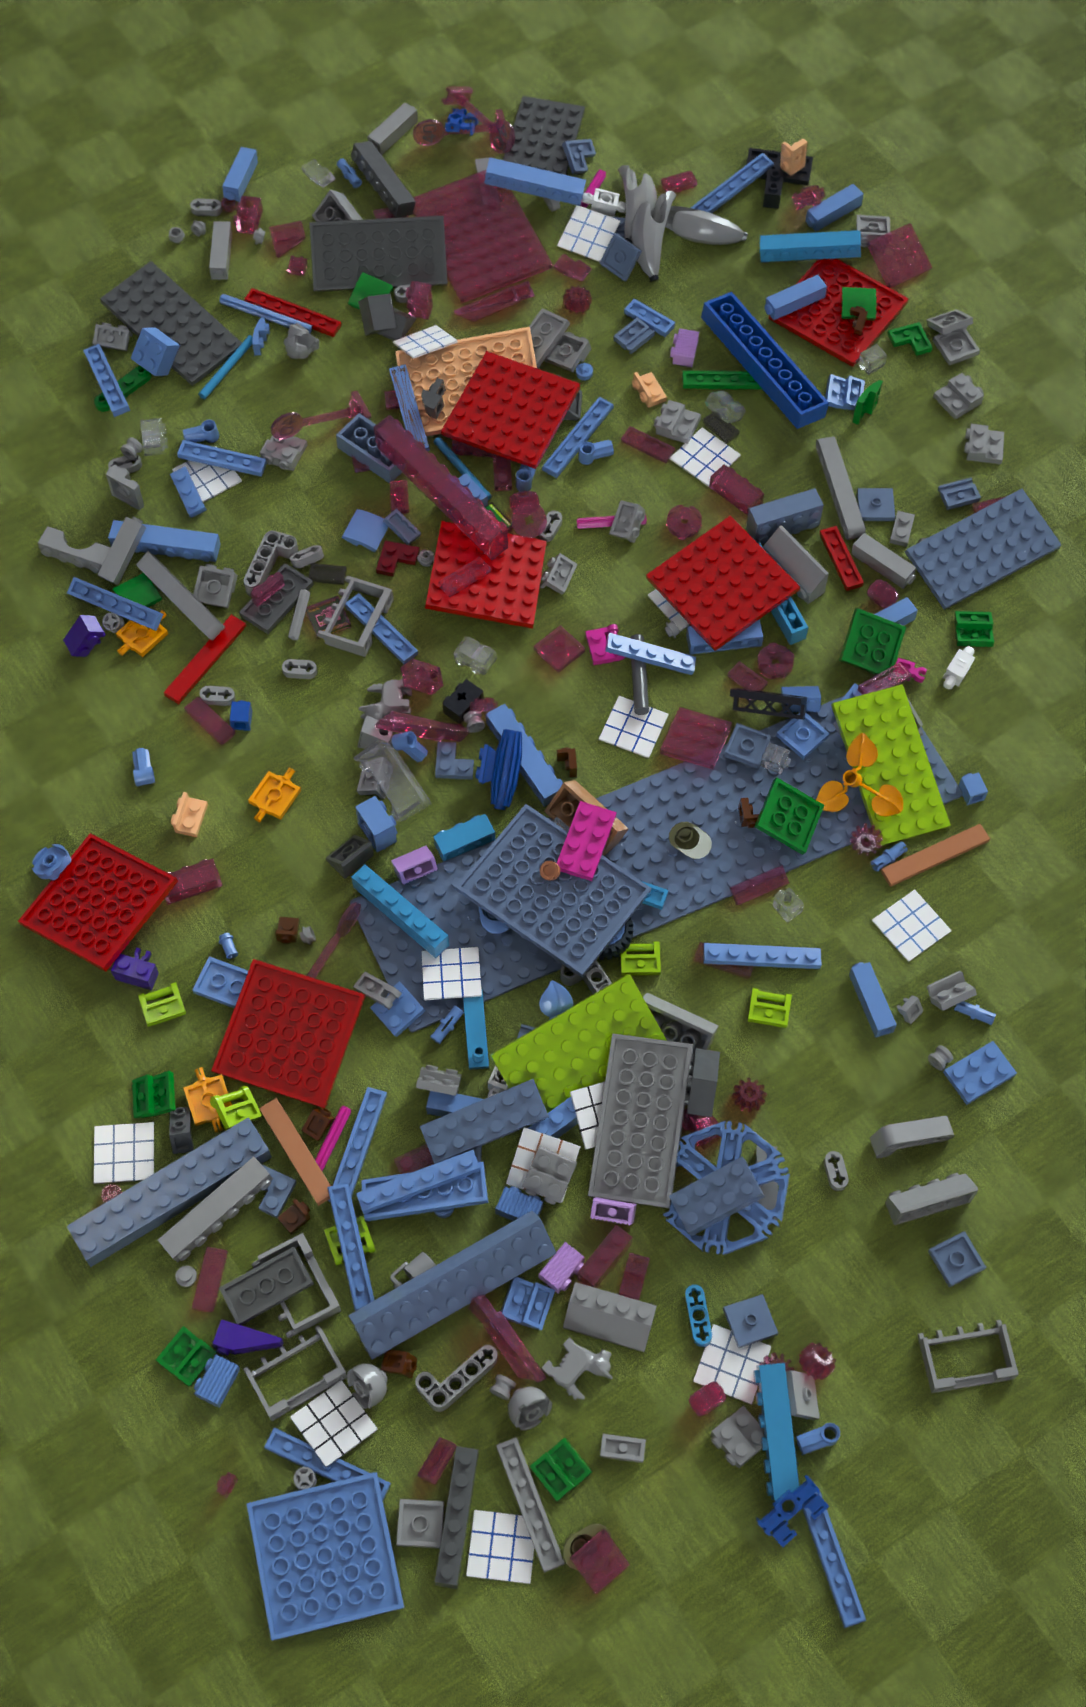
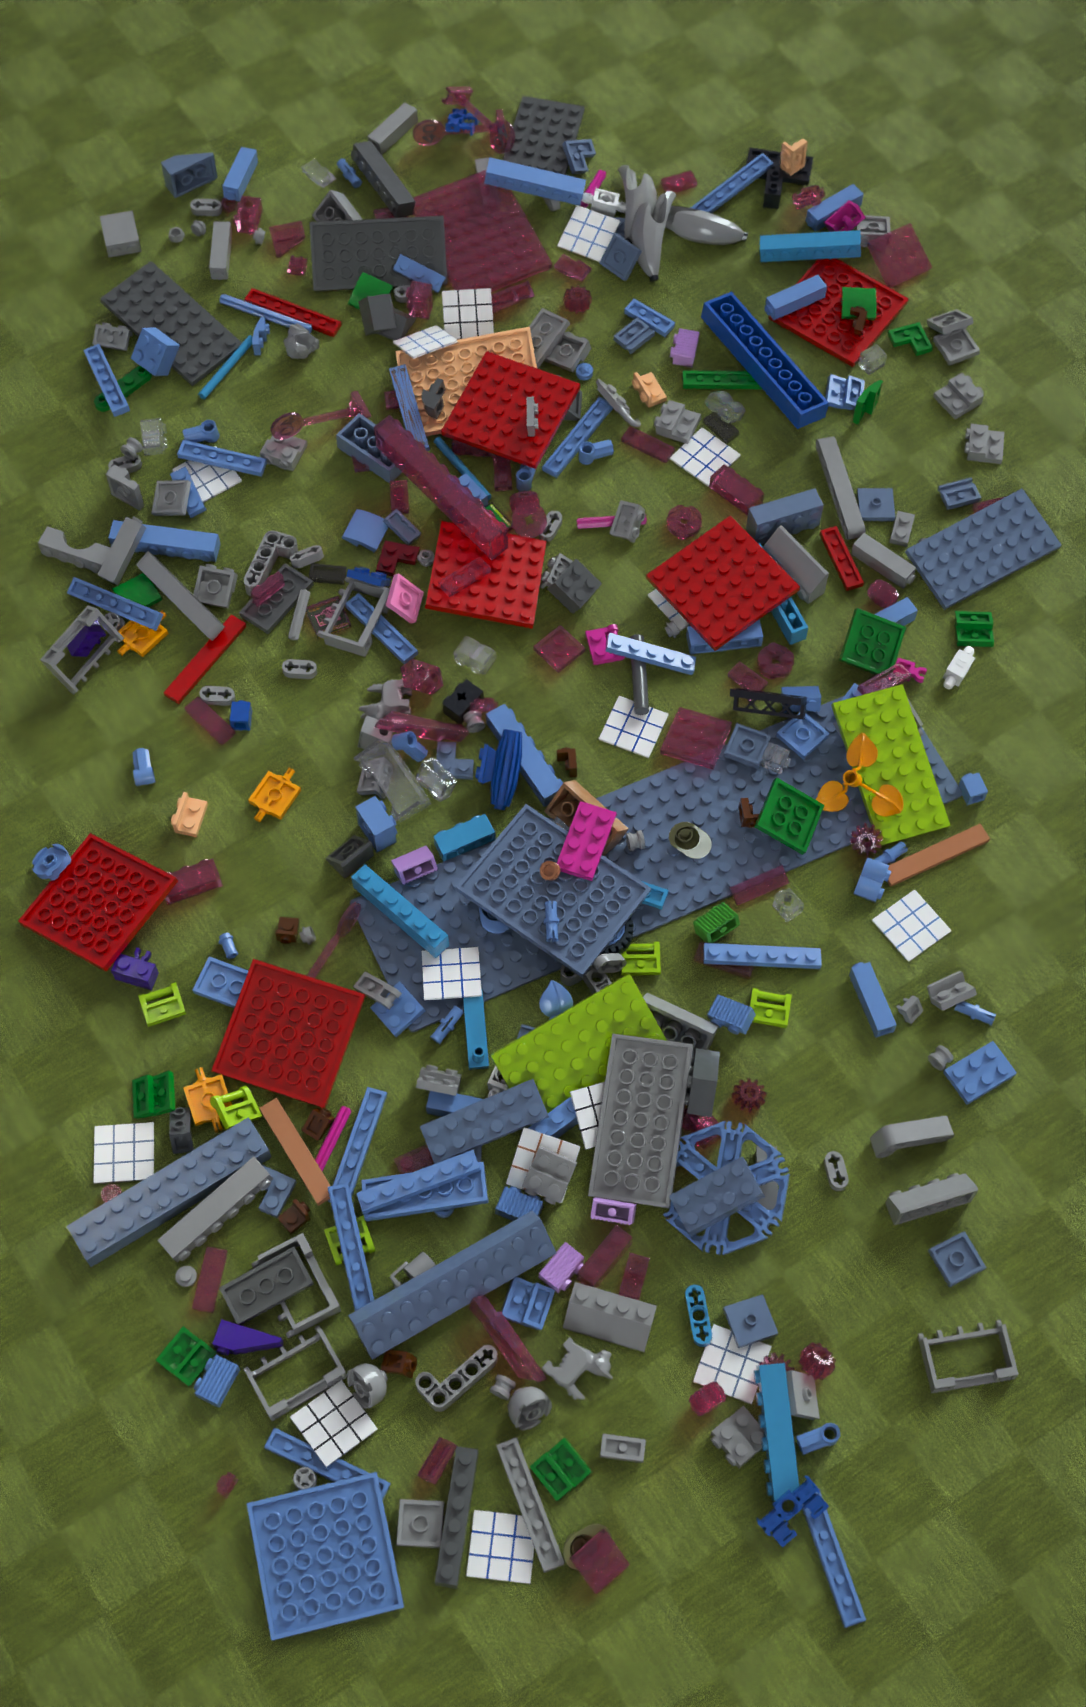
none -> light grey hinge [40,606,124,694]
none -> light grey brick [100,210,142,258]
none -> light grey plate [151,480,191,516]
none -> sand blue slope [161,152,218,198]
none -> blue plate [346,567,391,587]
none -> bright pink plate [386,573,424,624]
none -> medium blue plate [393,254,446,293]
none -> clear brick [416,757,457,802]
none -> white piece [442,288,494,340]
none -> light grey plate [527,396,539,437]
none -> medium blue pin [544,901,559,942]
none -> dark grey brick [547,559,602,614]
none -> light grey beam [593,953,626,973]
none -> light grey plate [596,378,641,428]
none -> light grey wheel [626,830,645,852]
none -> bright green brick [693,902,740,943]
none -> medium blue brick [707,994,756,1035]
none -> dark pink window [824,200,866,232]
none -> medium blue brick [854,857,891,902]

